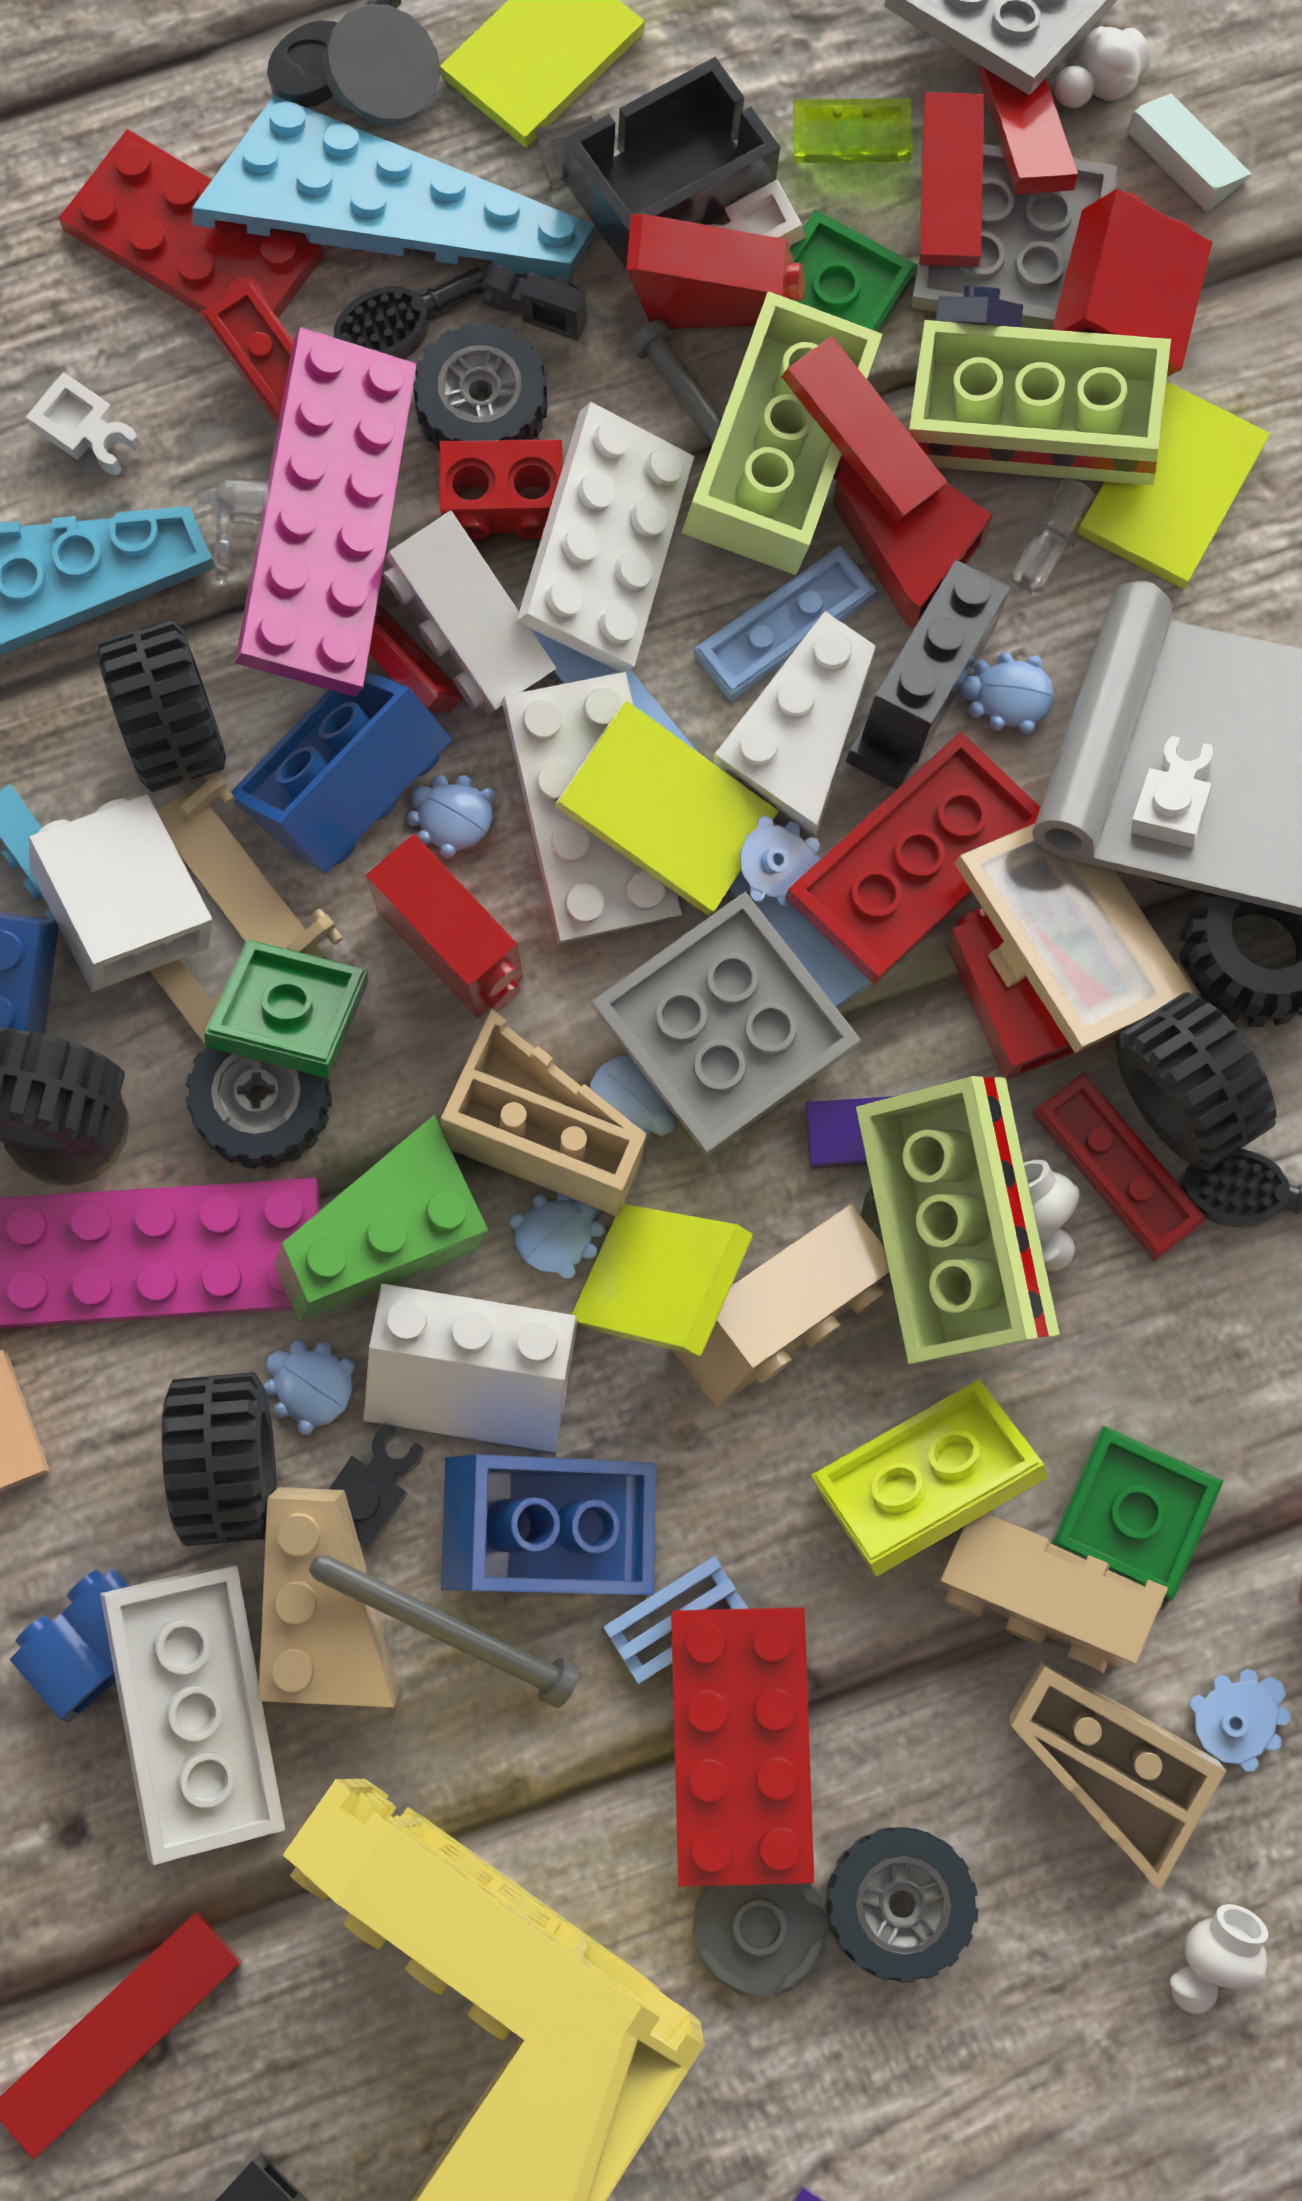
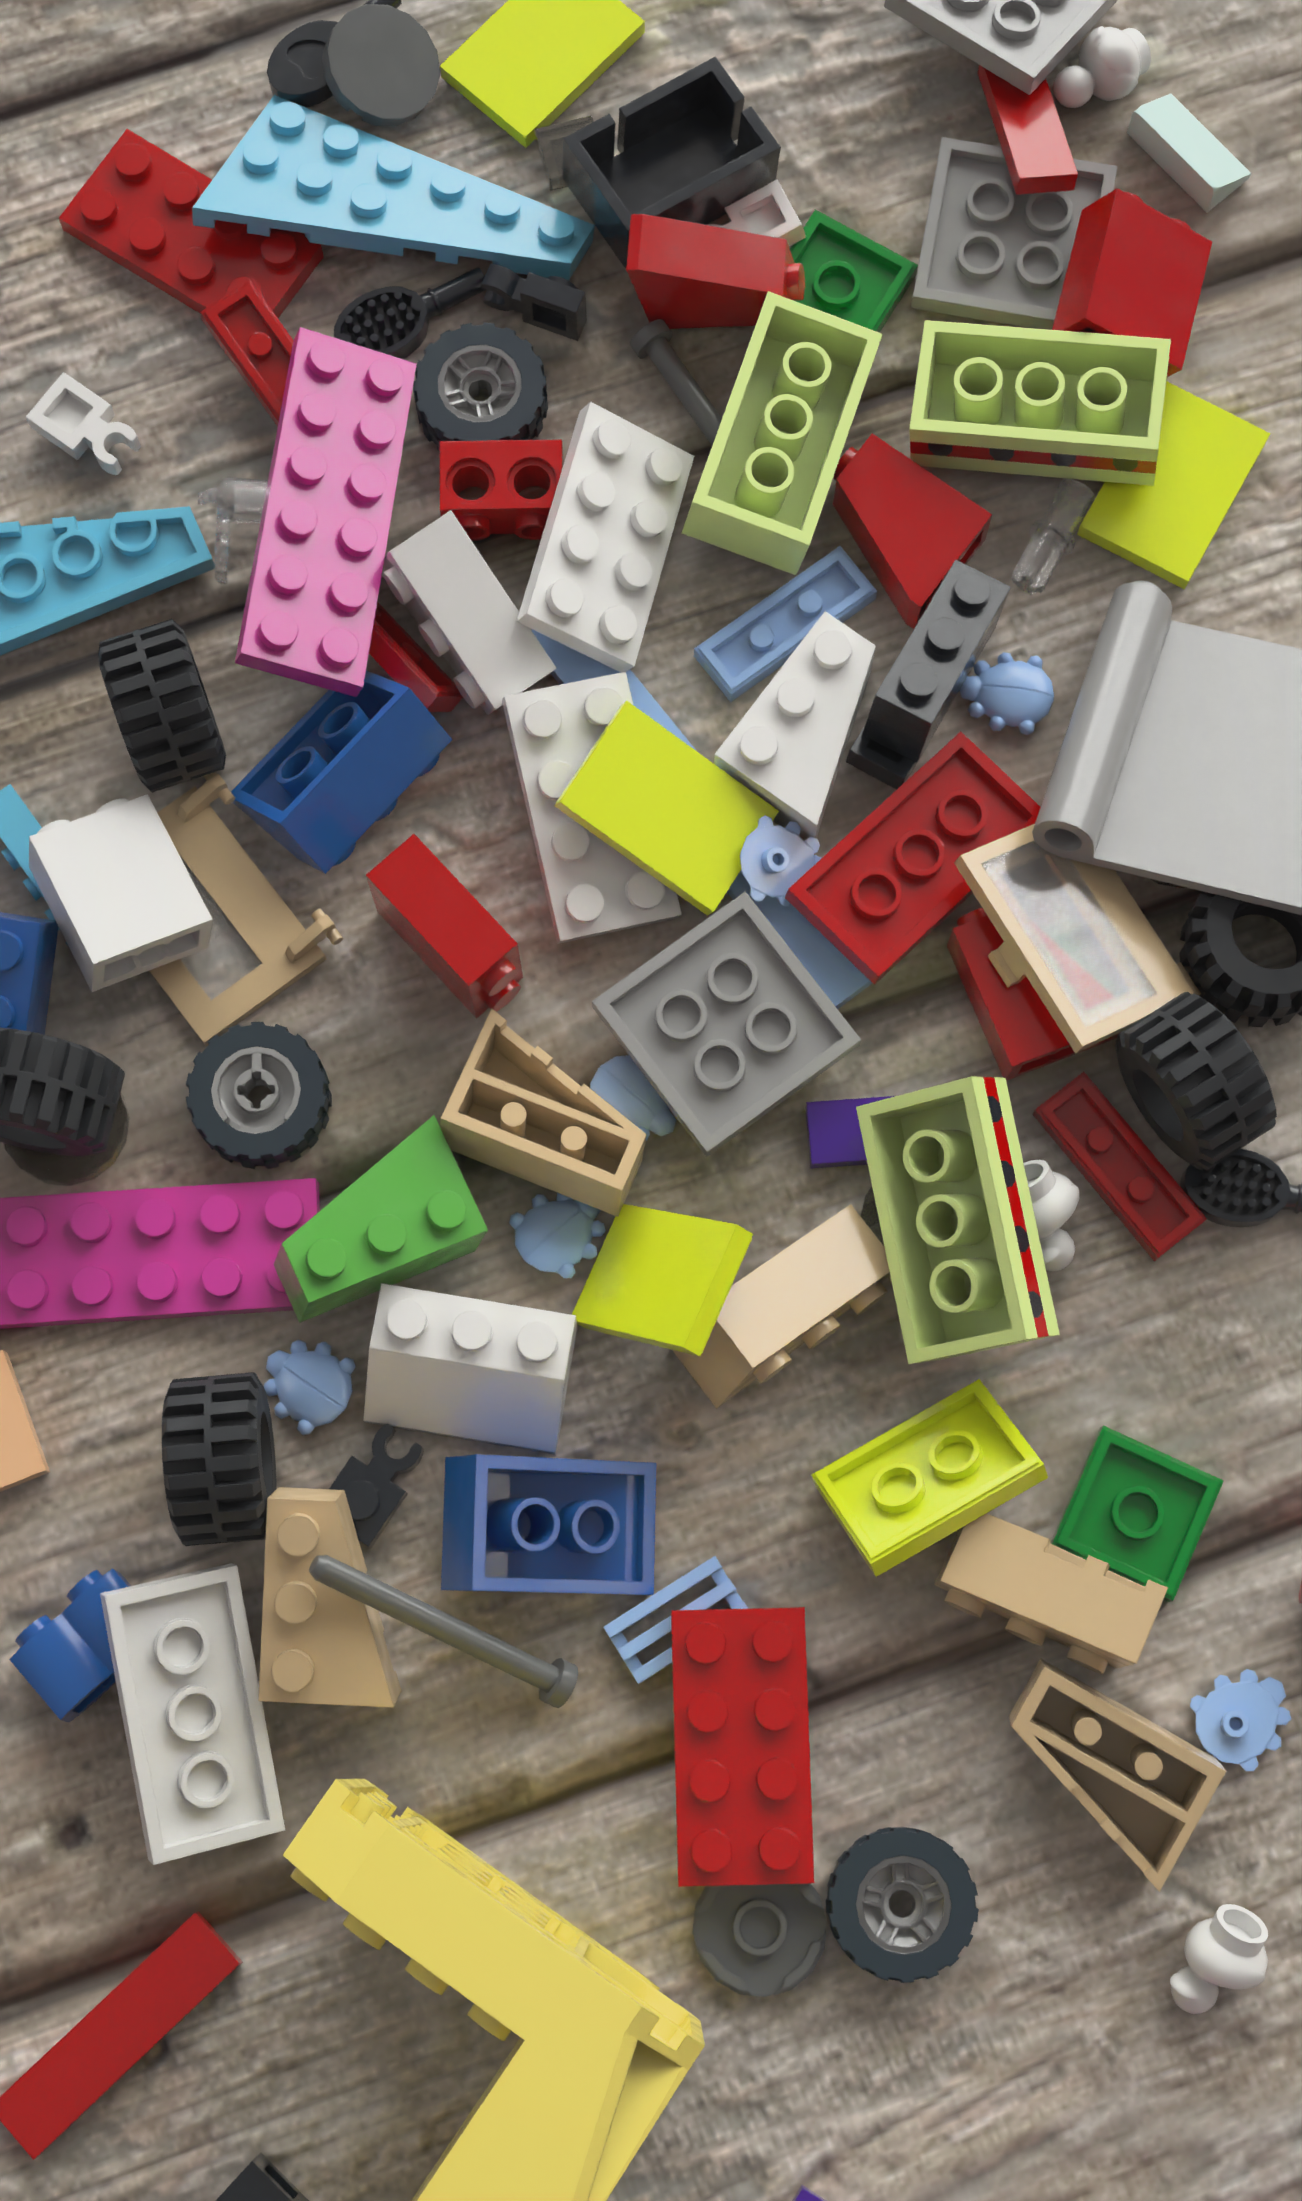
tile [204,939,368,1078] -> none
light blue piece [406,774,496,859] -> none
tile [781,336,948,523] -> none
clear neon green plate [792,98,913,164] -> none
red tile [919,92,984,267] -> none
dark blue plate [936,286,1023,327] -> none
white plate [1131,736,1213,848] -> none

